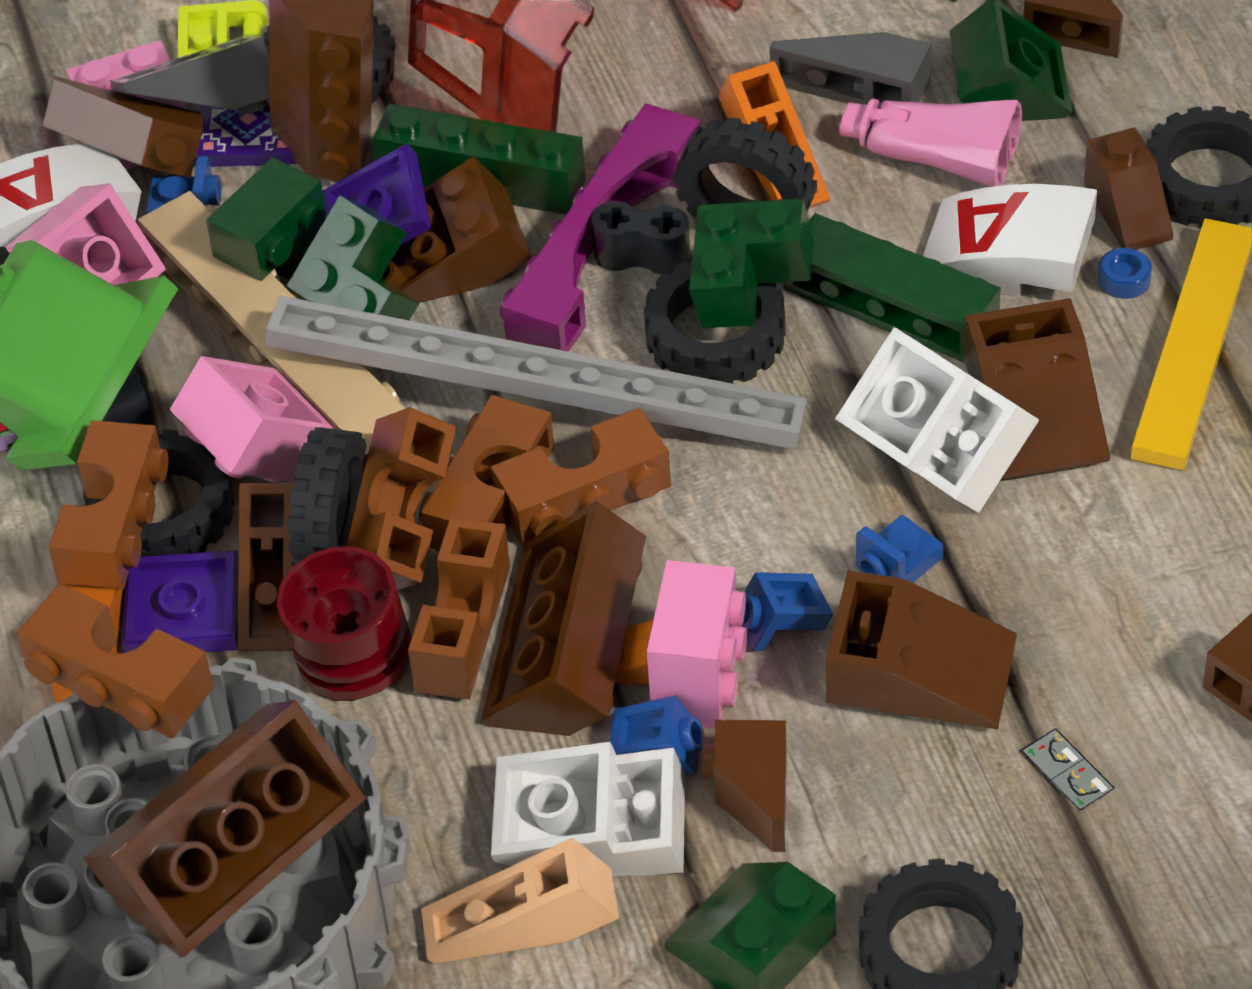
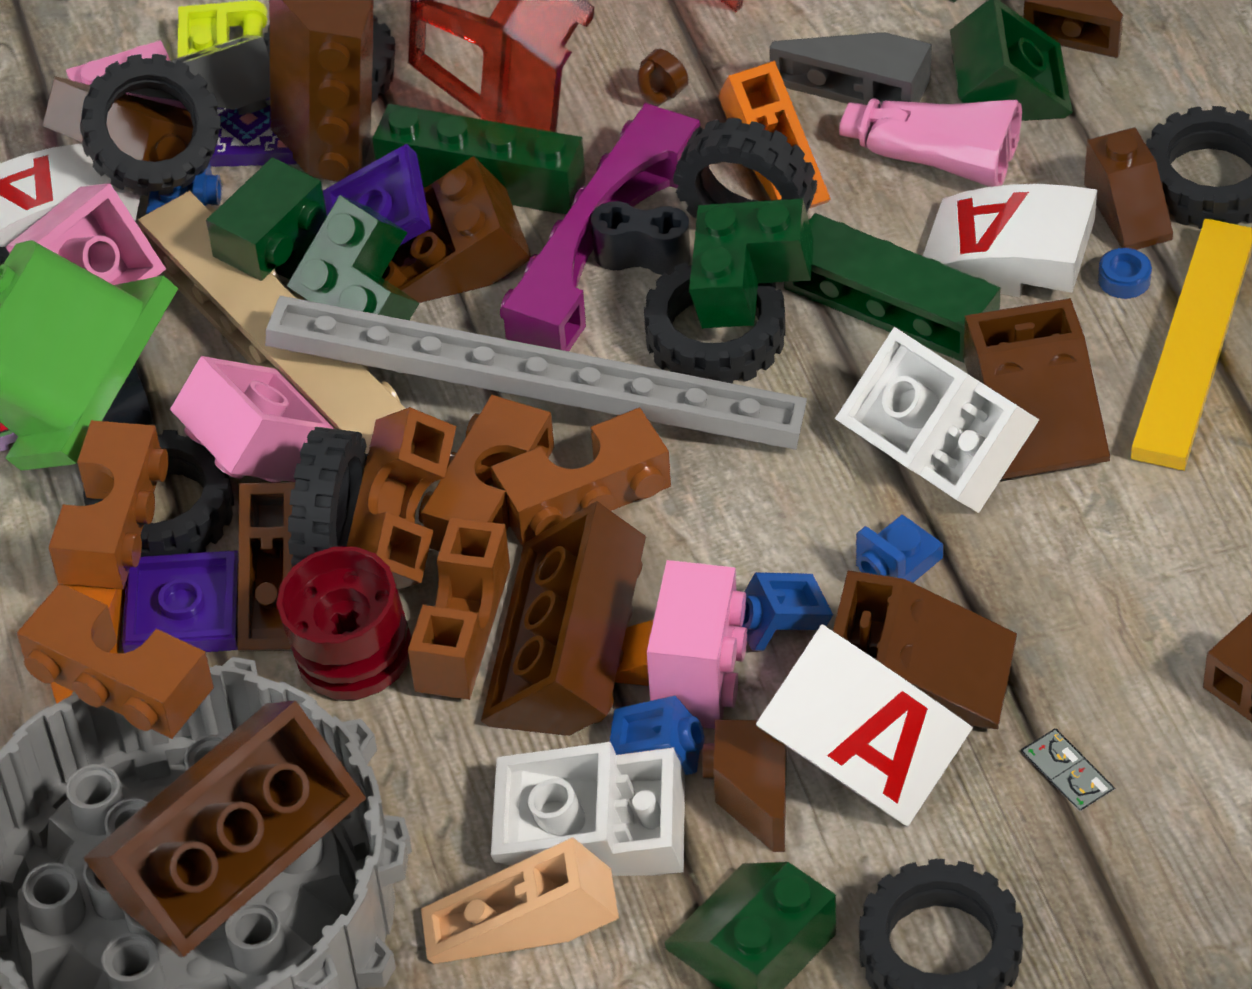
none -> black tyre [80,54,221,196]
none -> reddish brown tile [637,49,689,105]
none -> white slope [756,624,973,827]

